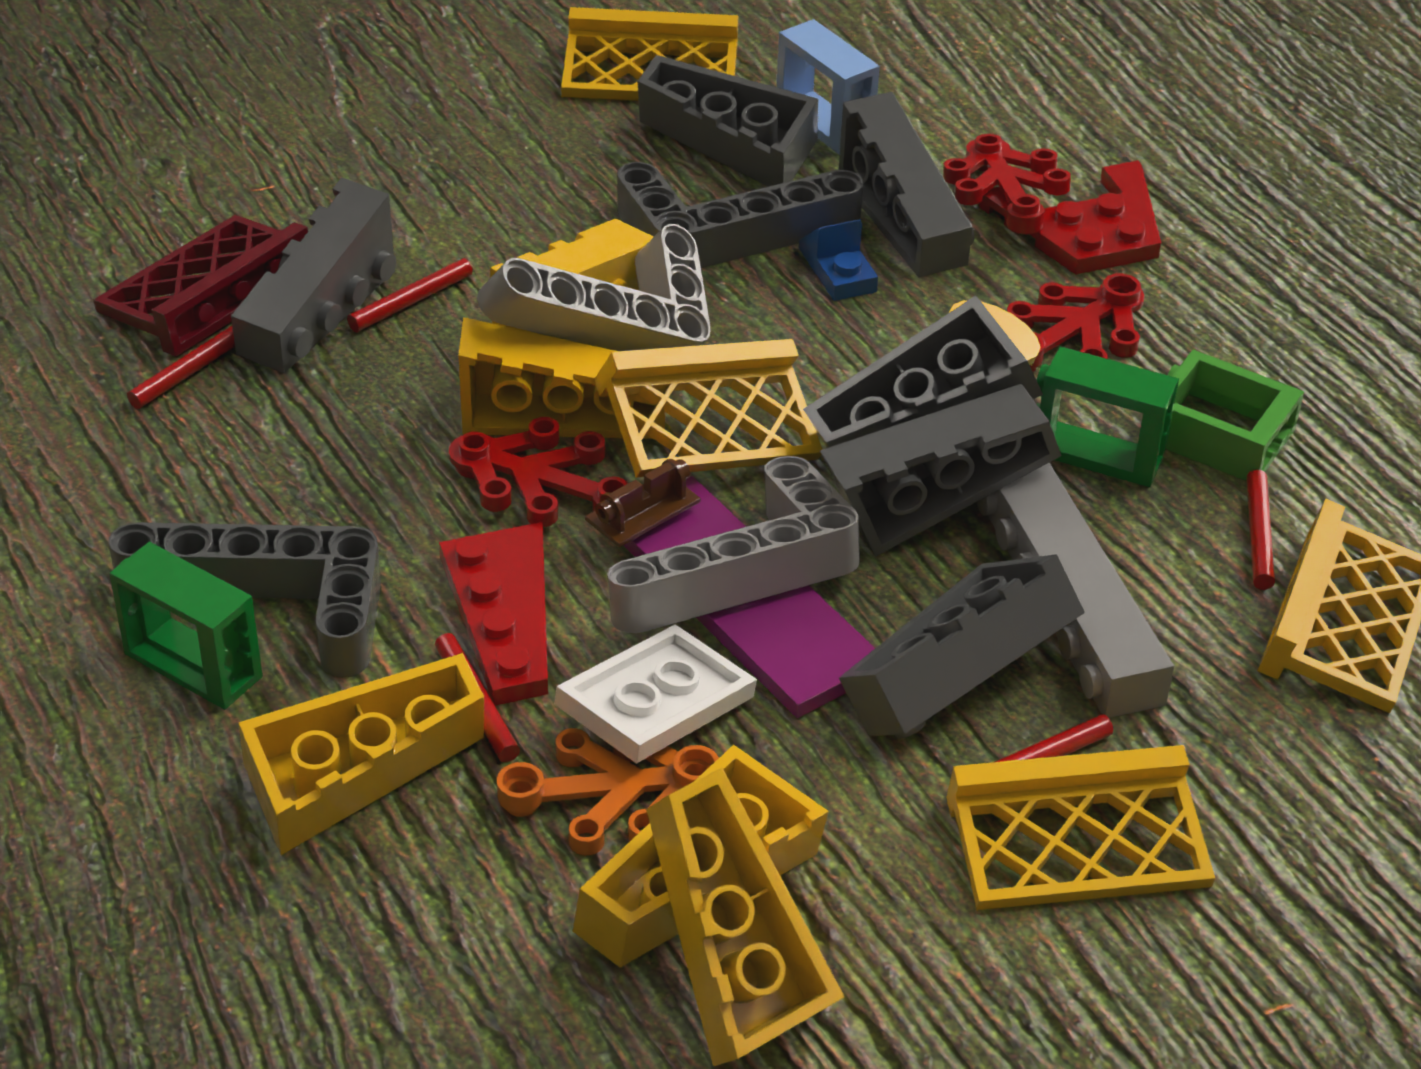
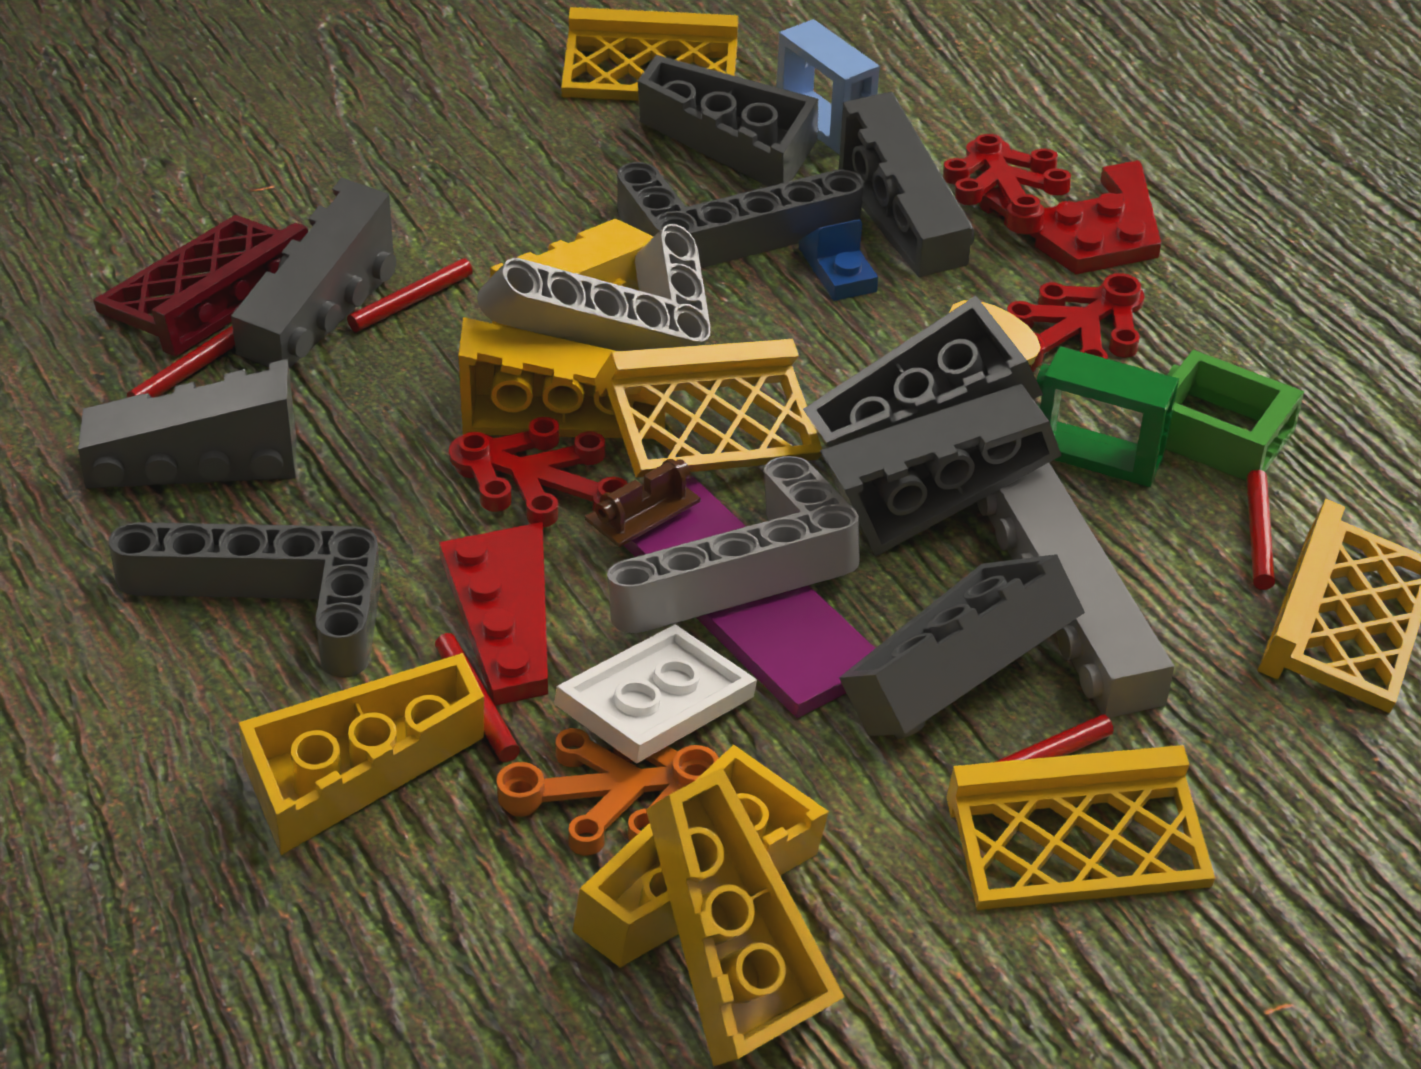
green window [109,541,263,710] -> none
none -> dark grey wedge [78,359,297,488]

